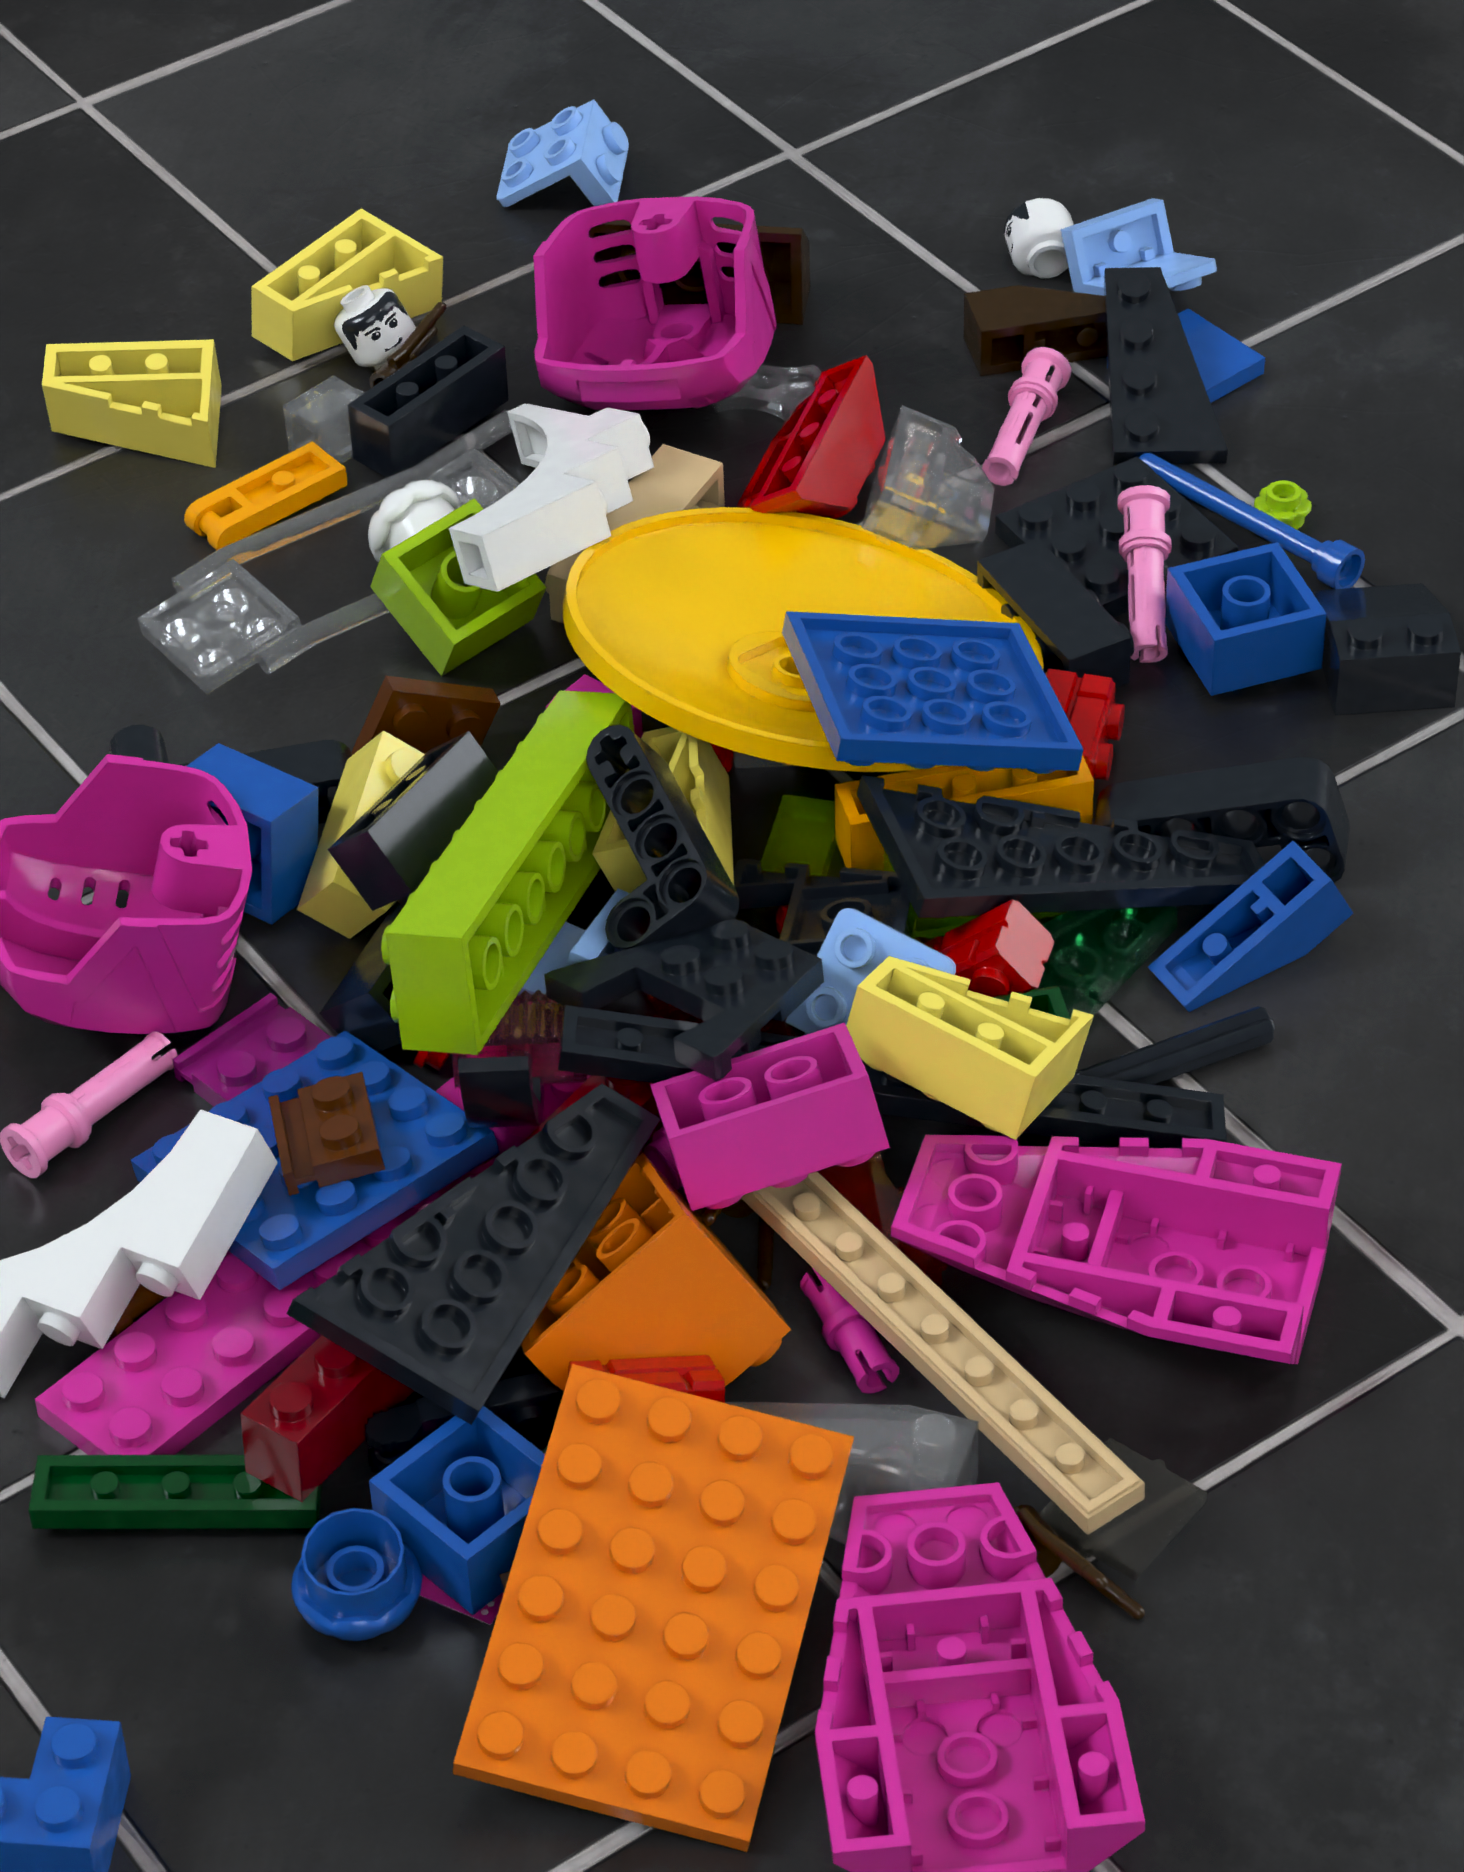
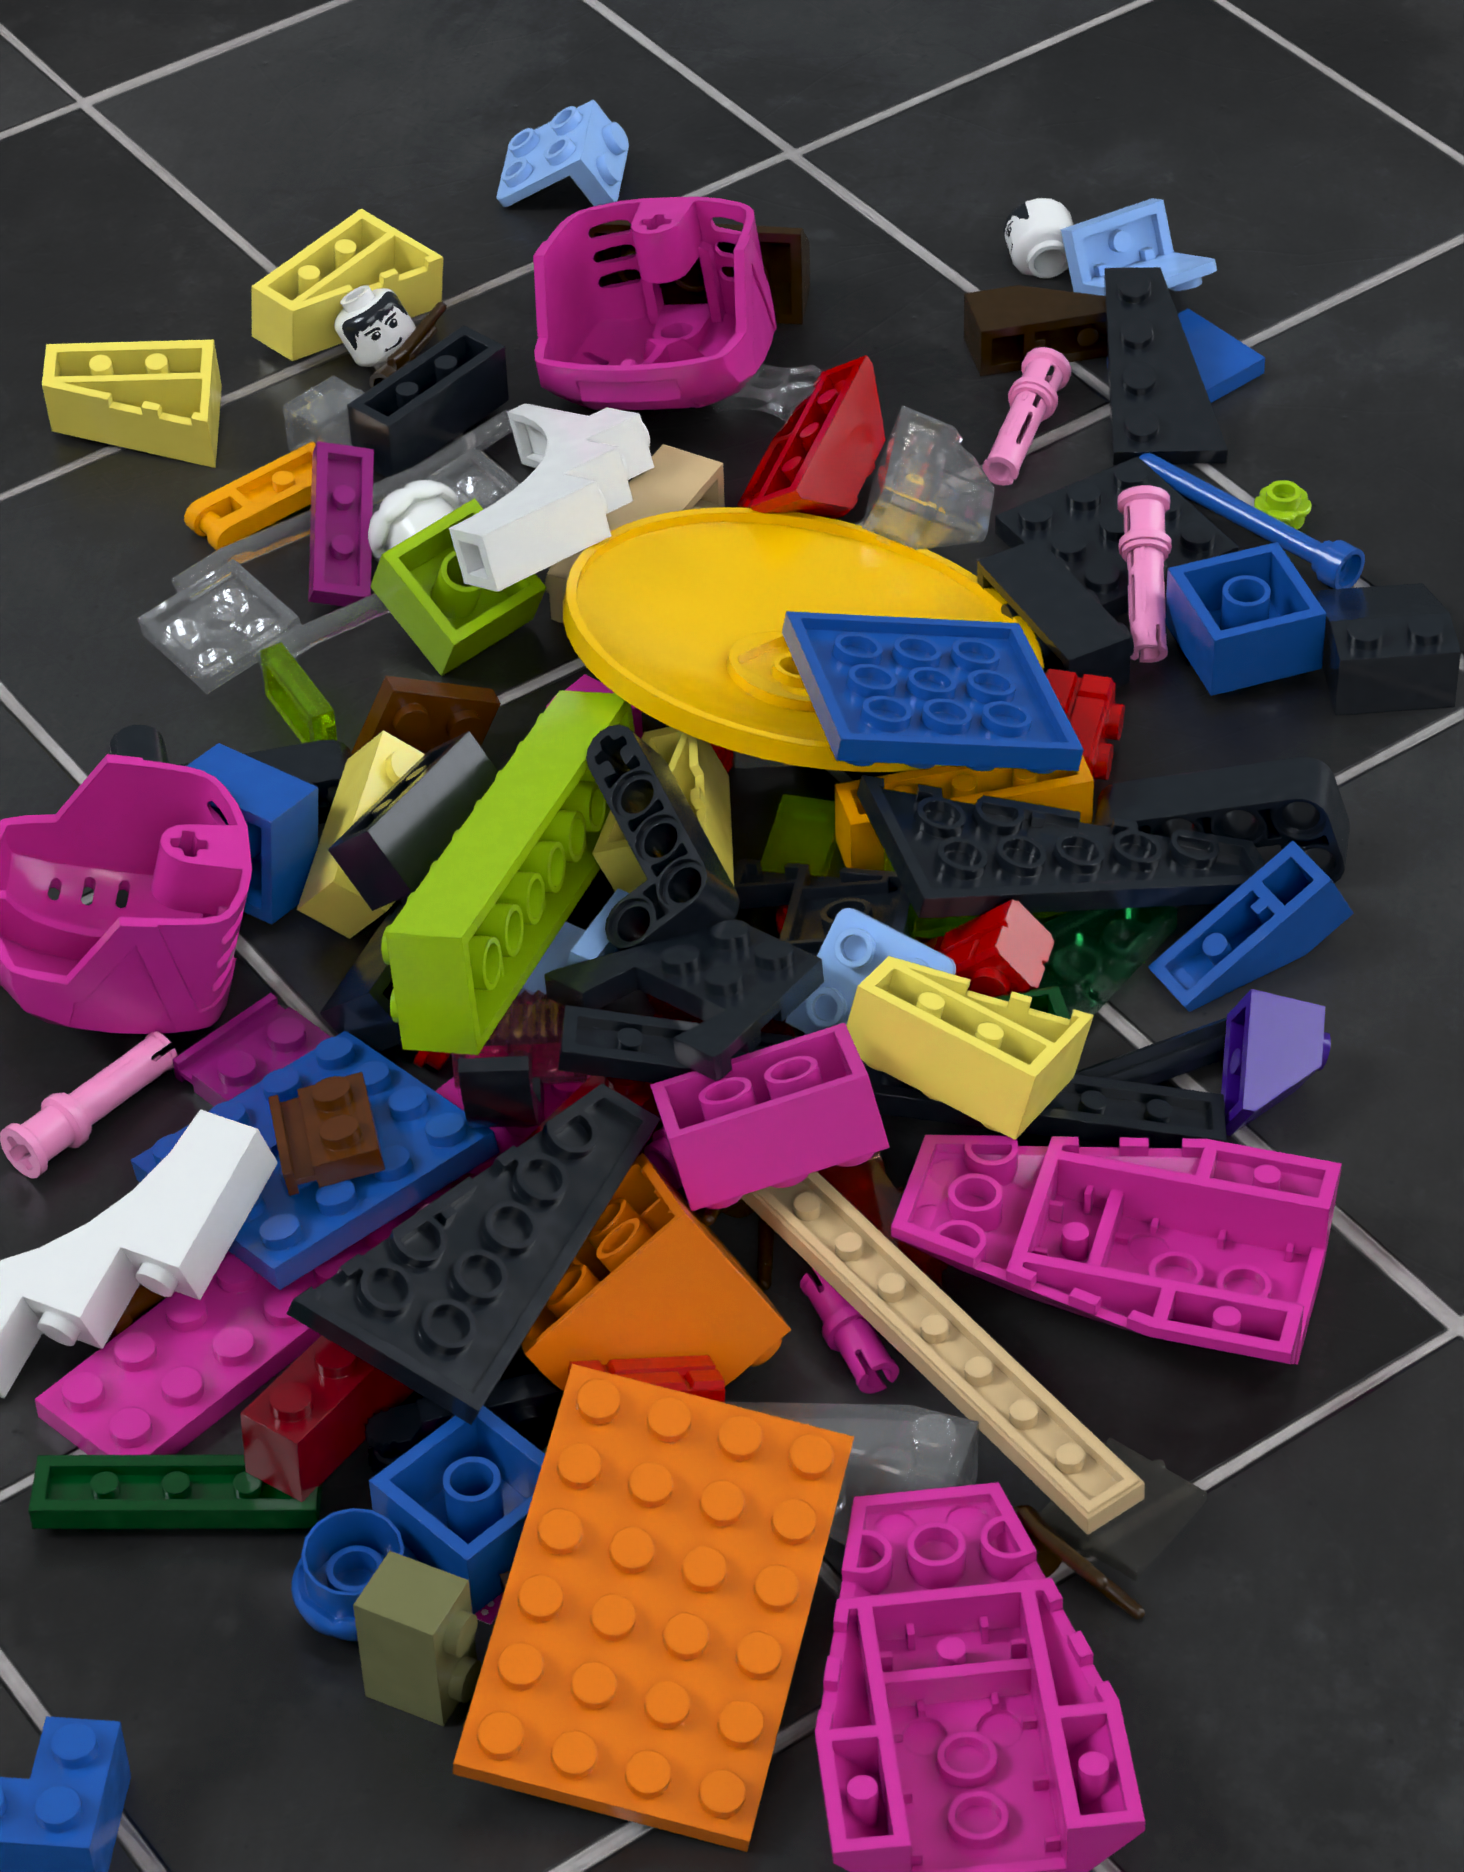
none -> clear neon green tile [260,642,337,743]
none -> magenta plate [308,441,374,609]
none -> olive brick [353,1551,482,1727]
none -> slope [1221,989,1331,1136]

